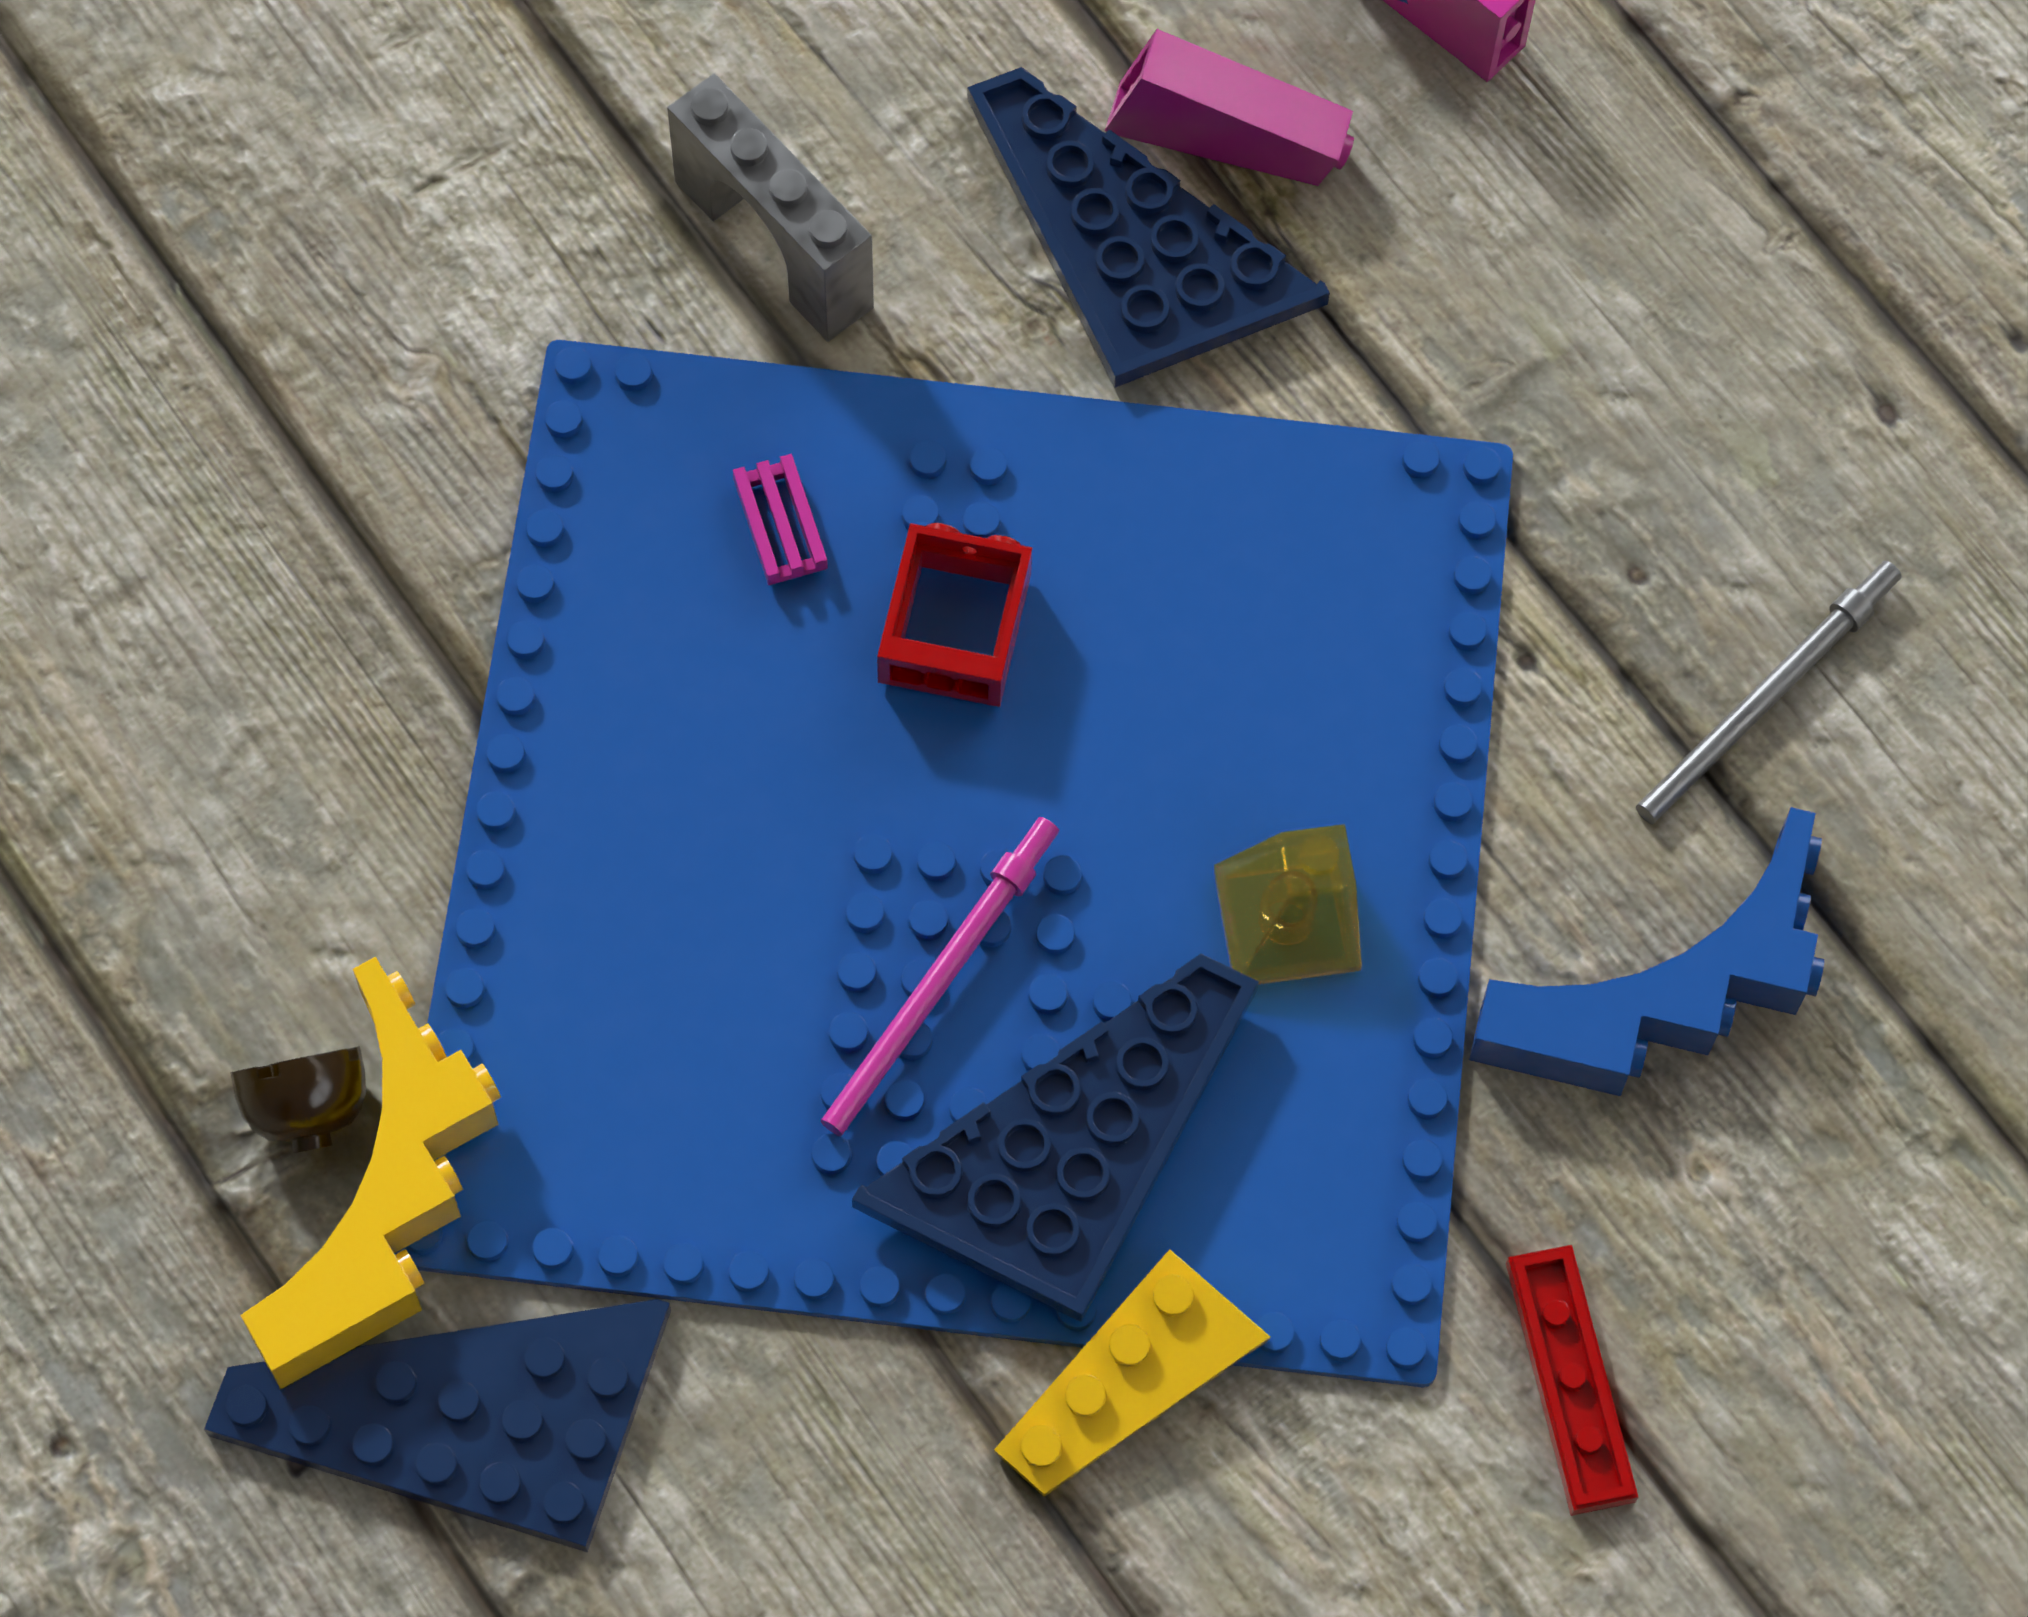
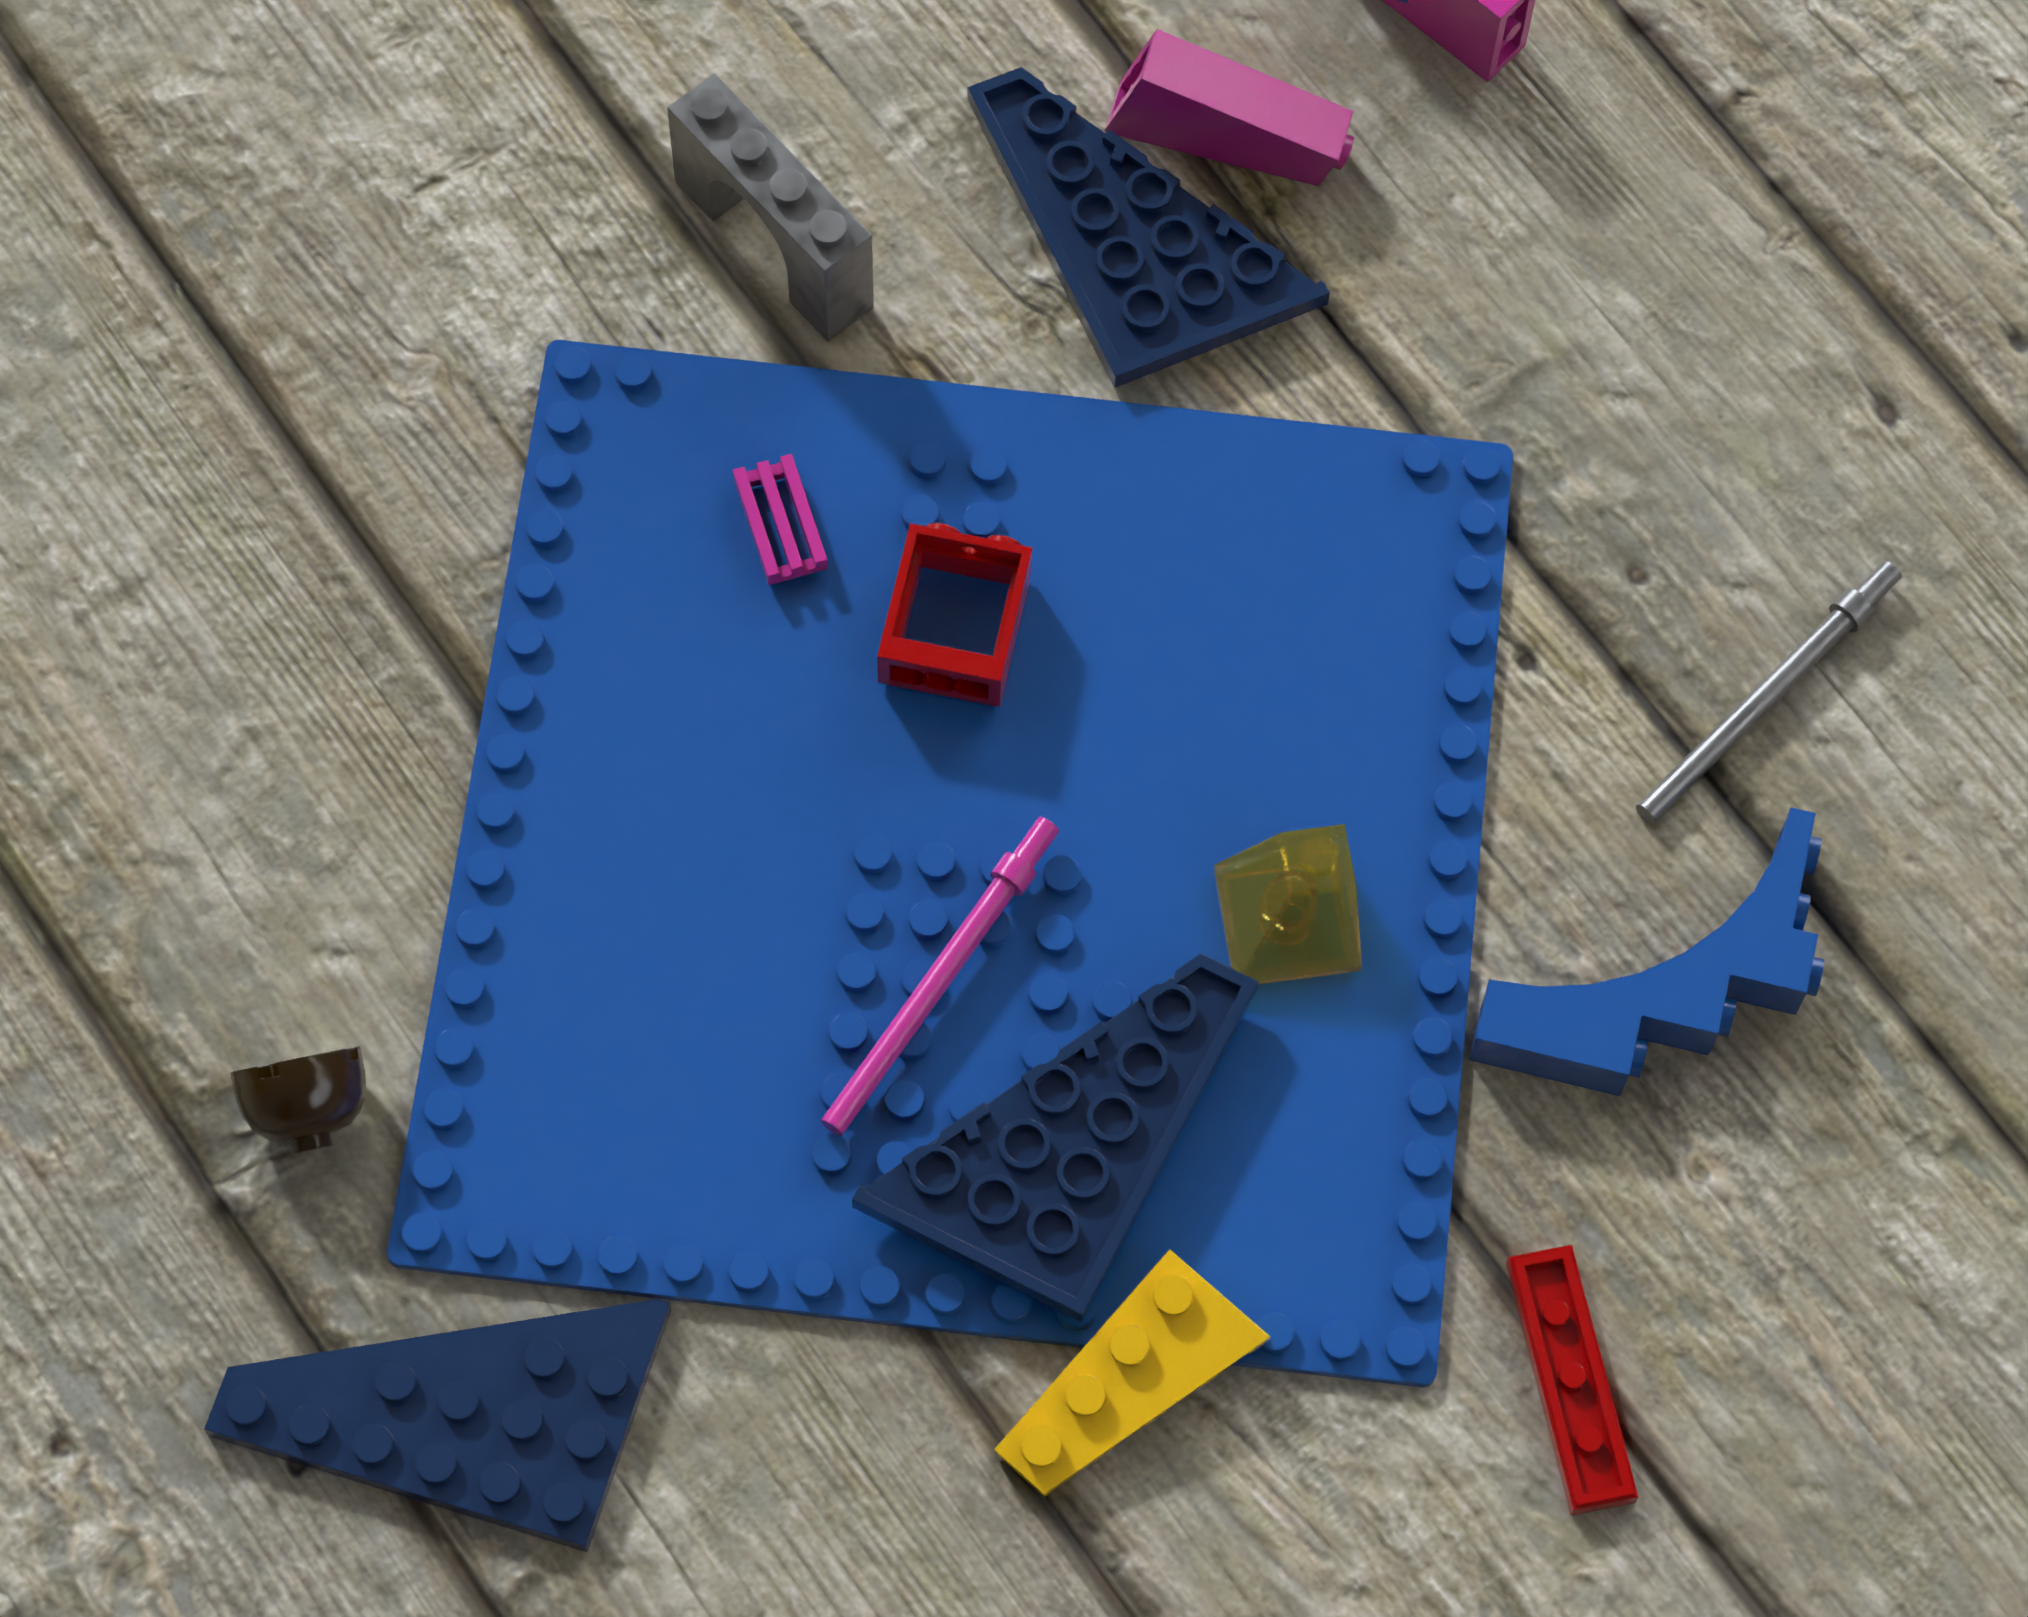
yellow arch [240,956,501,1389] -> none

